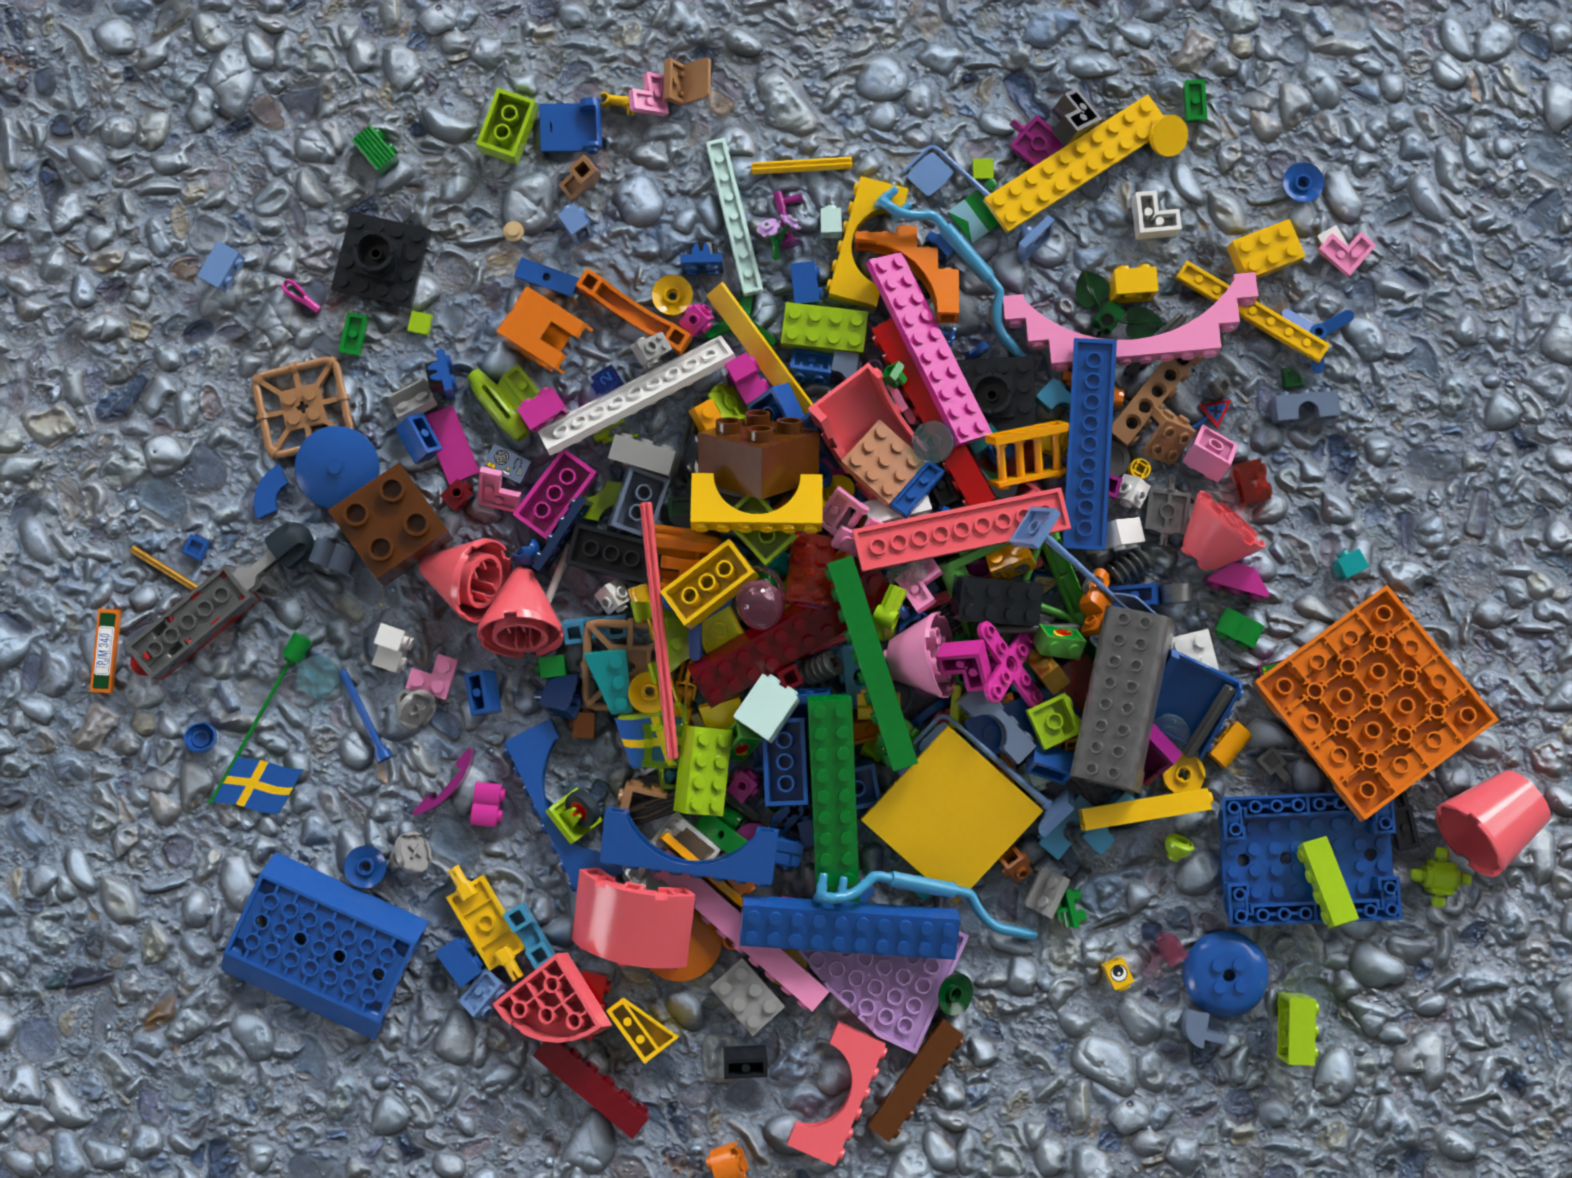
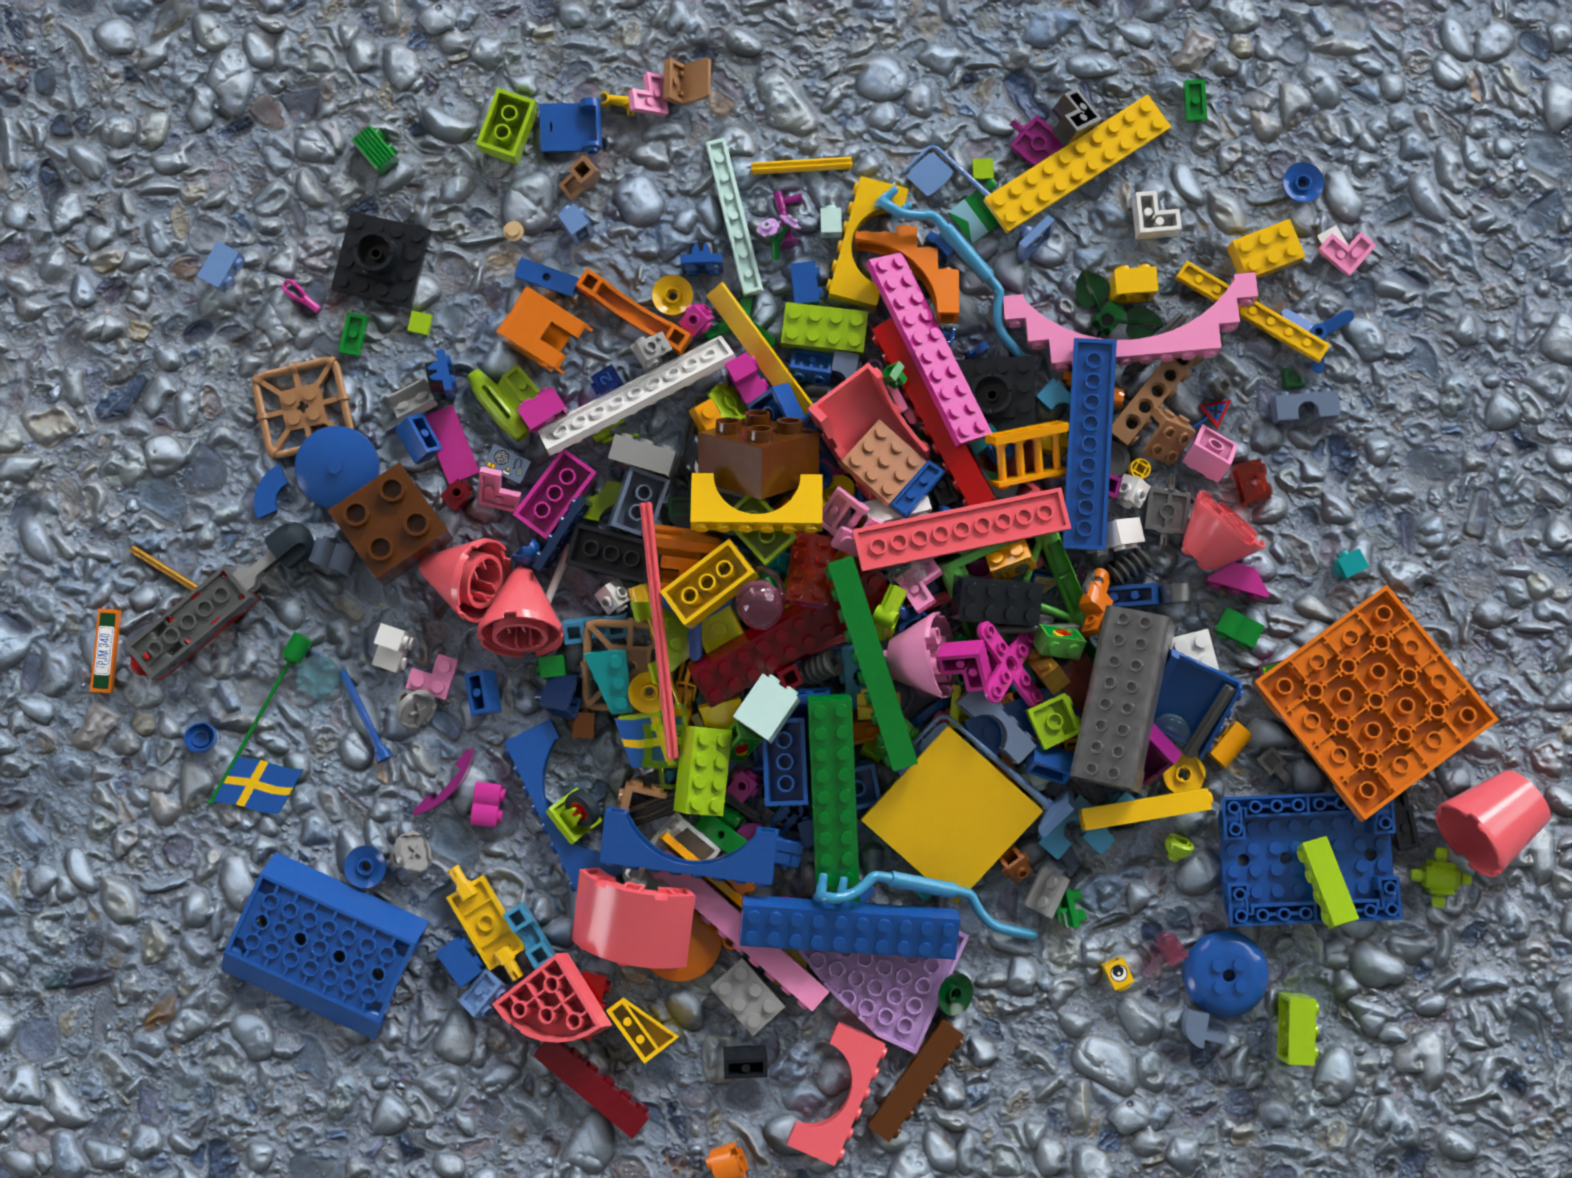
blue tile [182,534,211,562] -> none
clear light blue tile [912,421,954,463] -> none
medium blue piece [1009,506,1157,614] -> none
yellow tile [1149,115,1188,157] -> none

